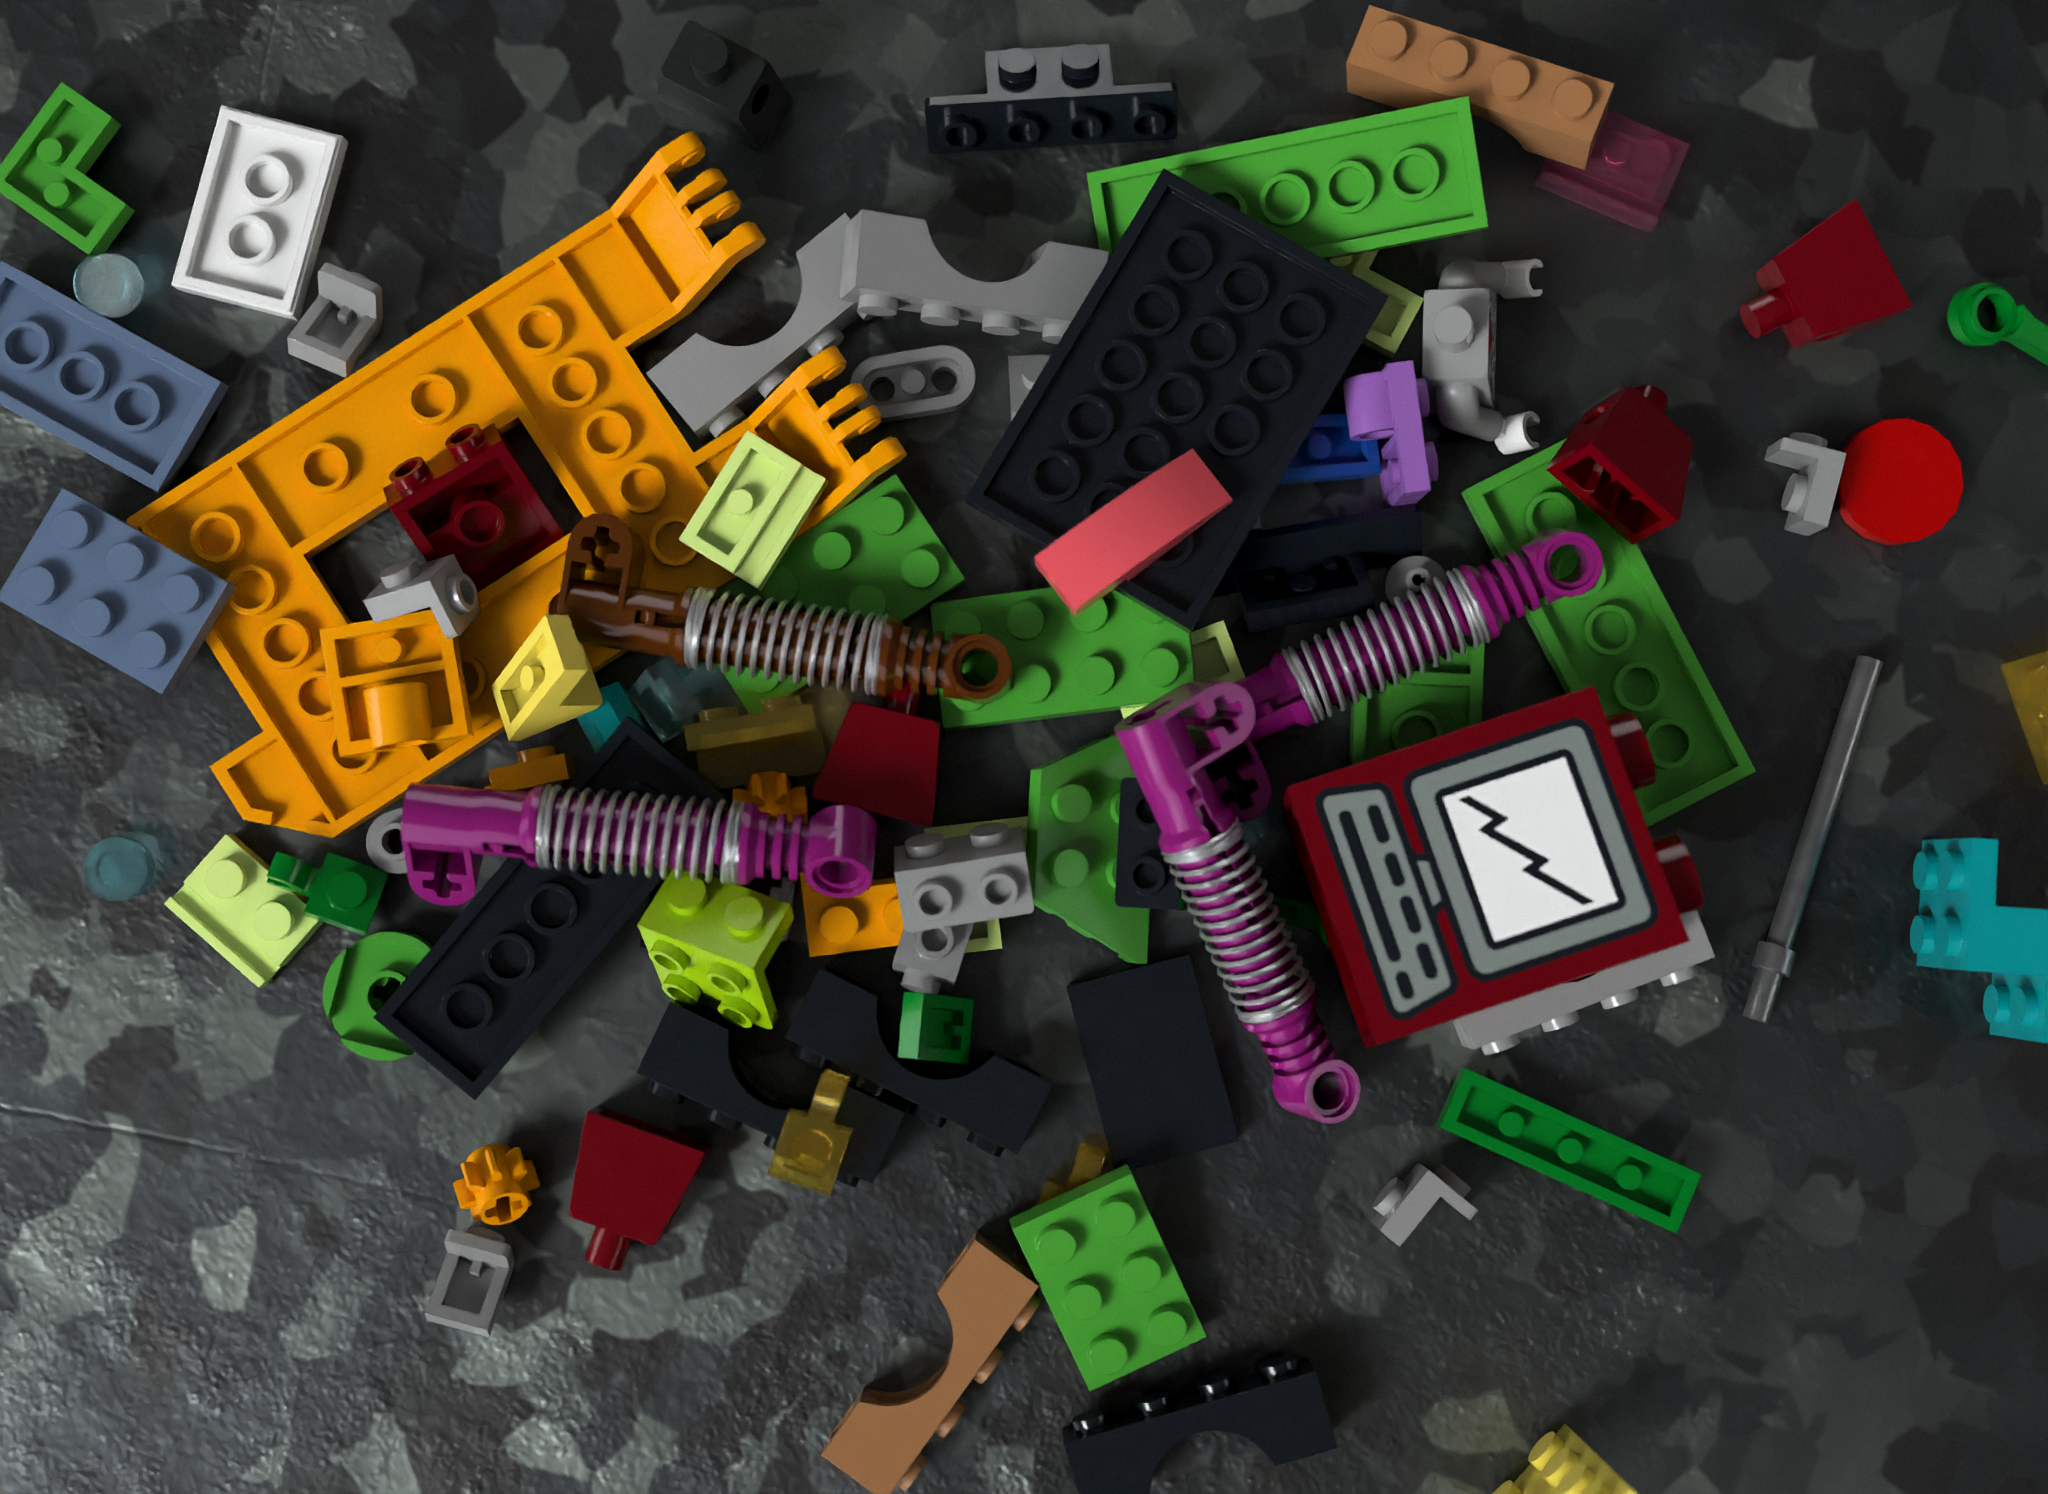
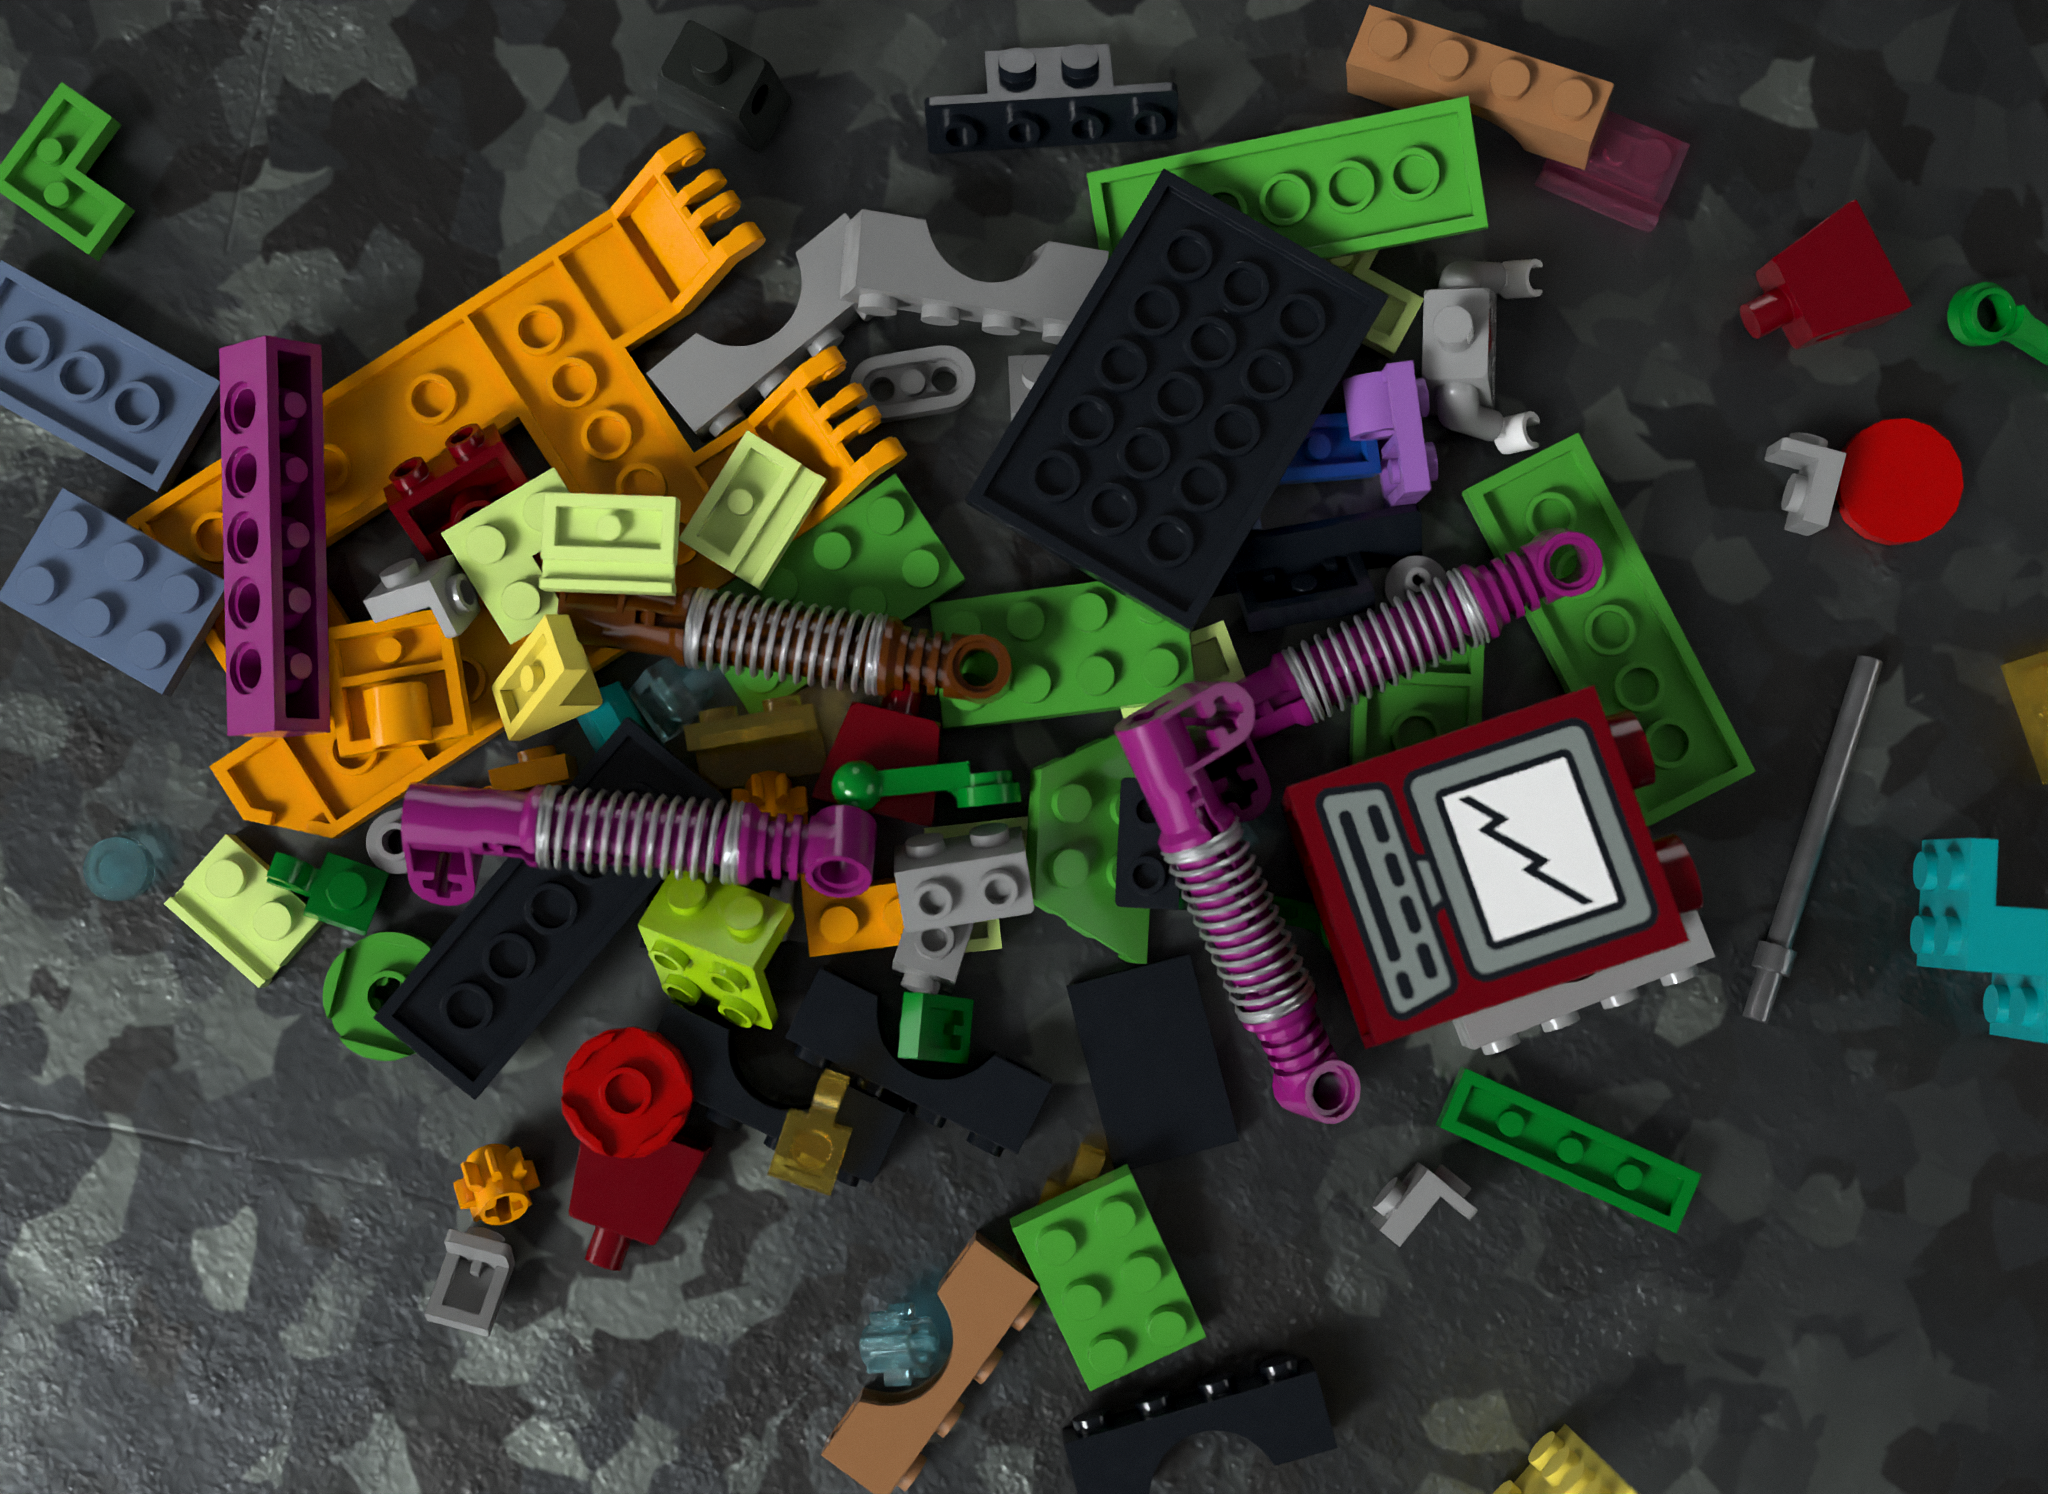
clear light blue tile [73,253,144,317] -> none
white tile [171,105,348,321] -> none
light grey bracket [287,263,383,378] -> none
coral slope [1034,449,1233,617] -> none
dark red torso [1547,385,1693,545] -> none
none -> magenta brick [219,335,331,738]
none -> yellowish green plate [441,467,570,645]
none -> yellowish green plate [539,492,681,596]
none -> red tile [561,1026,694,1159]
none -> green piece [831,760,1022,811]
none -> clear light blue gear [859,1302,940,1387]

